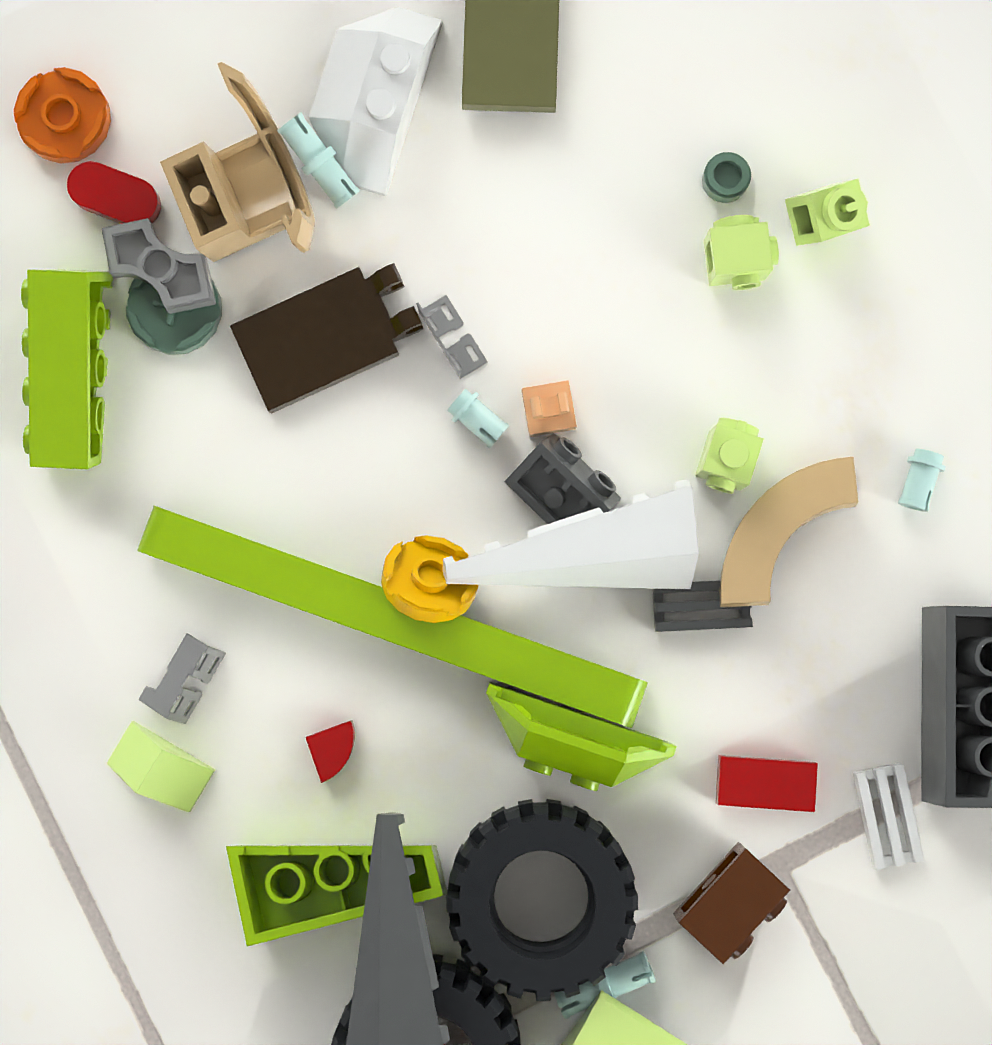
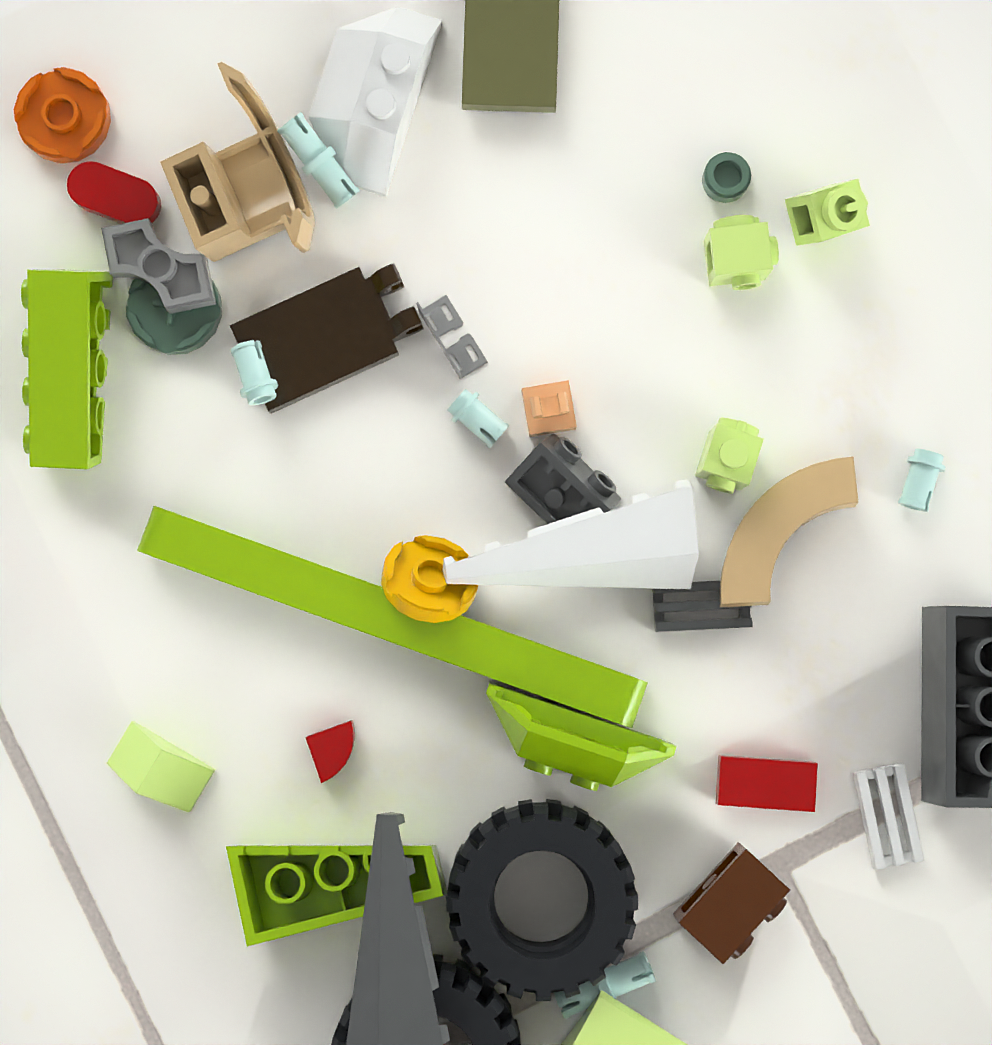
light grey piece [138,633,226,724] -> none
none -> light aqua pin [230,340,278,405]

